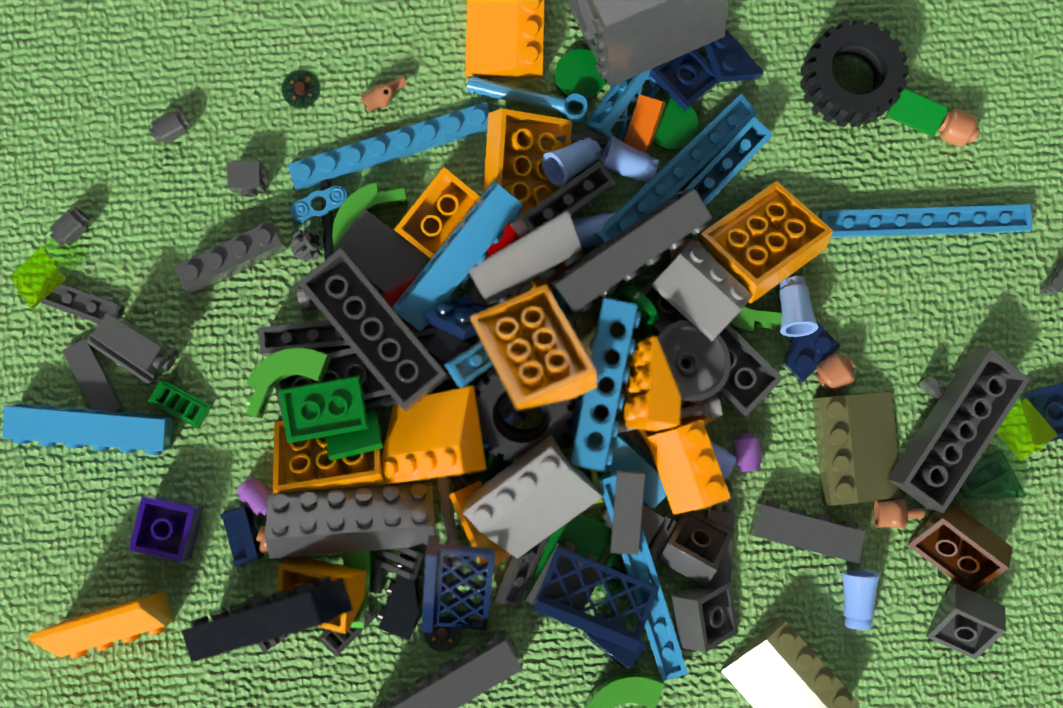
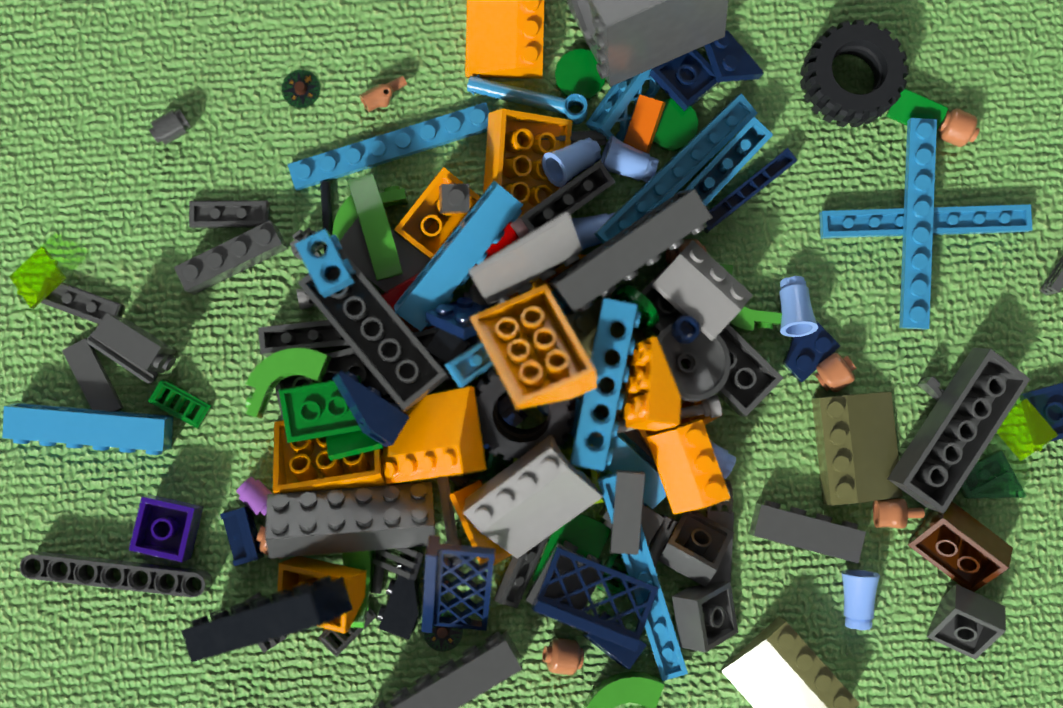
light orange slope [28,591,174,659] -> none
dark grey brick [50,207,91,246] -> none
dark grey brick [227,161,269,197] -> none
dark azure piece [290,186,350,224] -> none
light orange slope [700,181,833,303] -> none
medium lavender brick [733,433,763,472] -> none
none -> dark grey beam [20,552,212,597]
none -> dark grey tile [189,200,270,228]
none -> dark azure brick [295,229,355,298]
none -> dark blue slope [332,371,410,447]
none -> bright green slope [347,173,403,281]
none -> dark grey brick [439,184,470,214]
none -> nougat head [542,638,584,675]
none -> dark blue tile [672,316,700,344]
none -> dark blue piece [703,148,798,234]
none -> dark azure plate [899,118,937,330]

